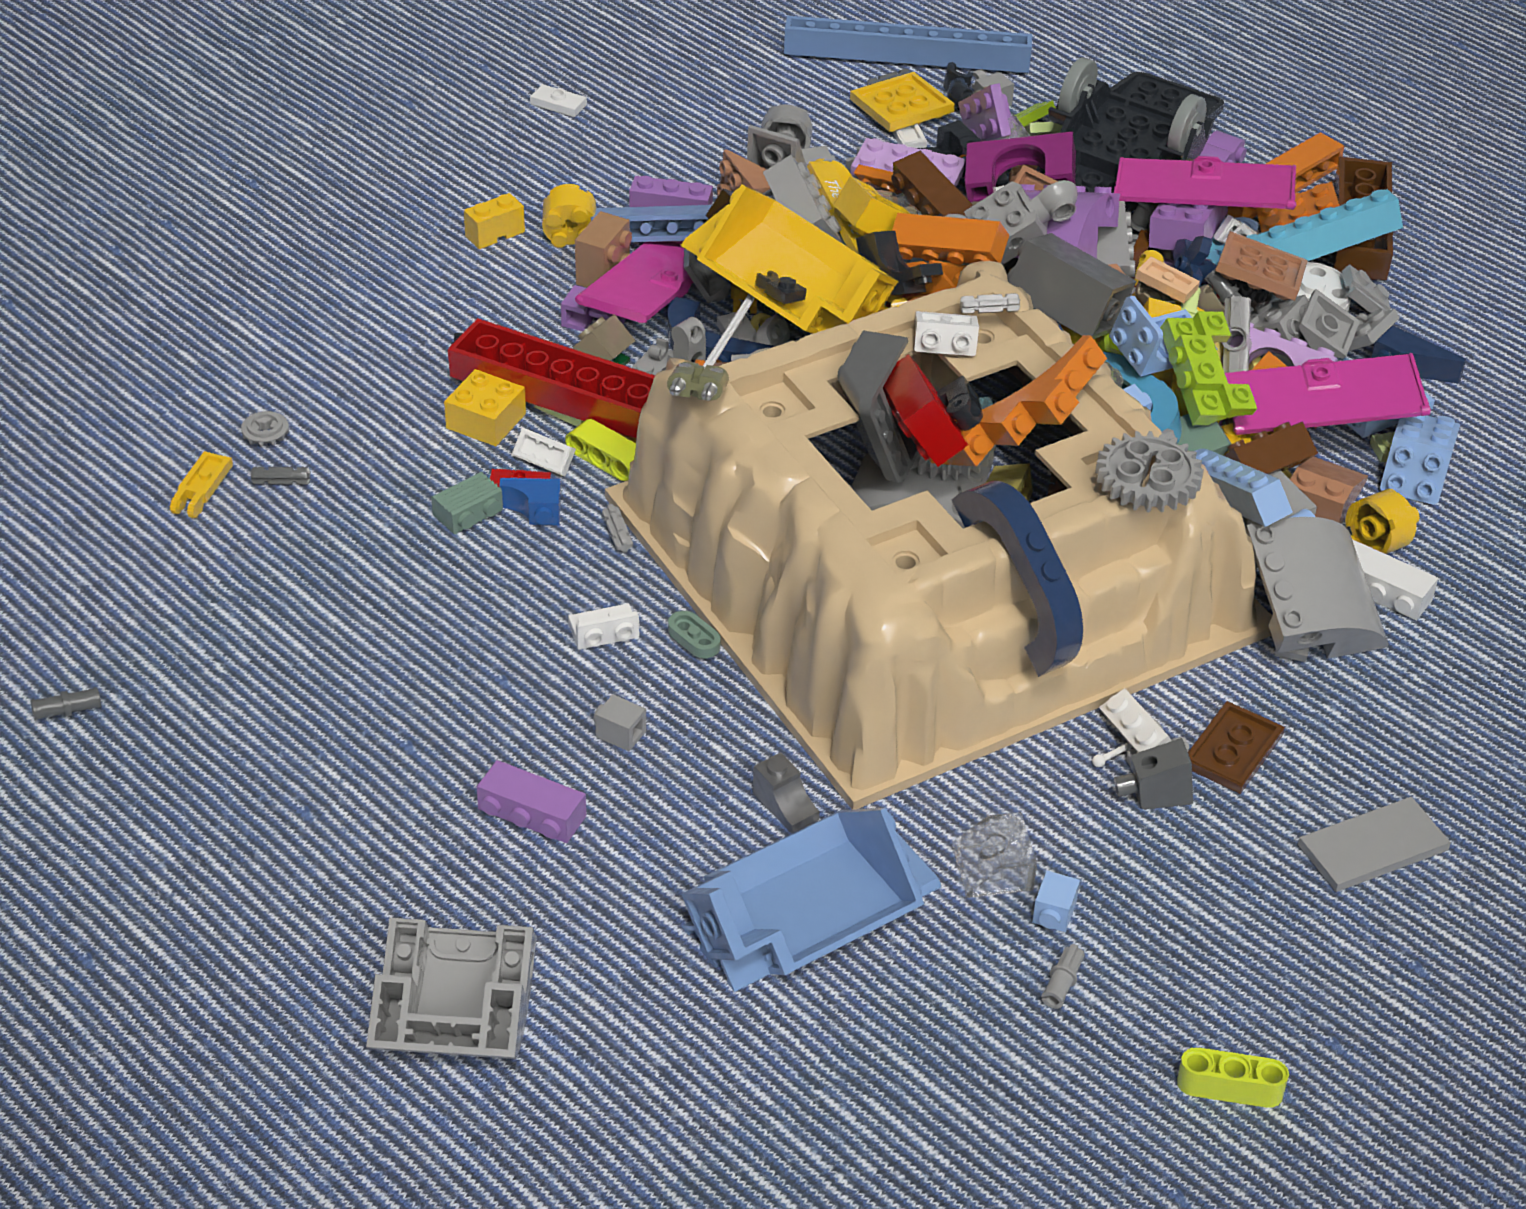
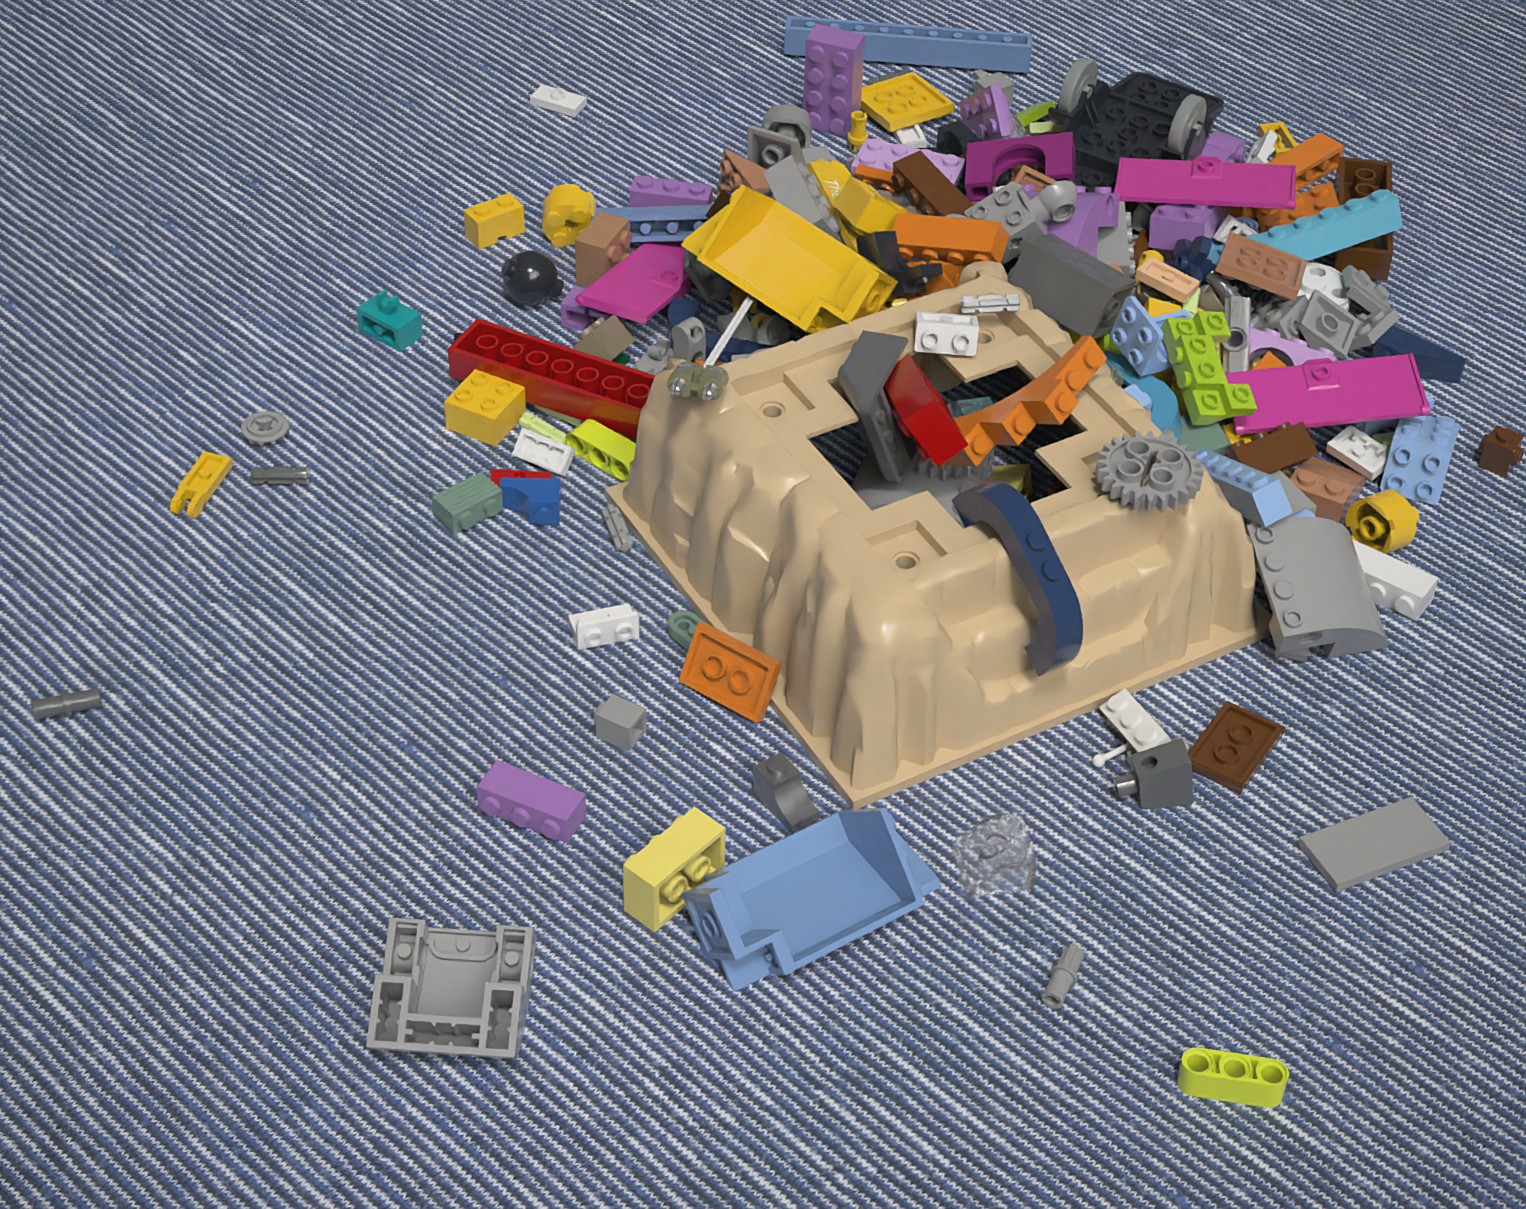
black plate [755,270,807,304] -> none
black leg [937,375,983,431] -> none
black piece [943,62,973,110] -> none
light blue brick [1032,871,1080,932] -> none
none -> teal brick [356,289,423,352]
none -> black brick [501,250,564,306]
none -> yellowish green axle [519,412,566,445]
none -> light yellow brick [623,807,726,932]
none -> orange plate [678,622,782,723]
none -> medium lavender brick [803,24,865,138]
none -> yellow pin [848,111,868,152]
none -> white plate [1244,130,1278,164]
none -> yellow tile [1257,122,1297,159]
none -> white bracket [1326,425,1390,481]
none -> reddish brown brick [1478,425,1525,478]

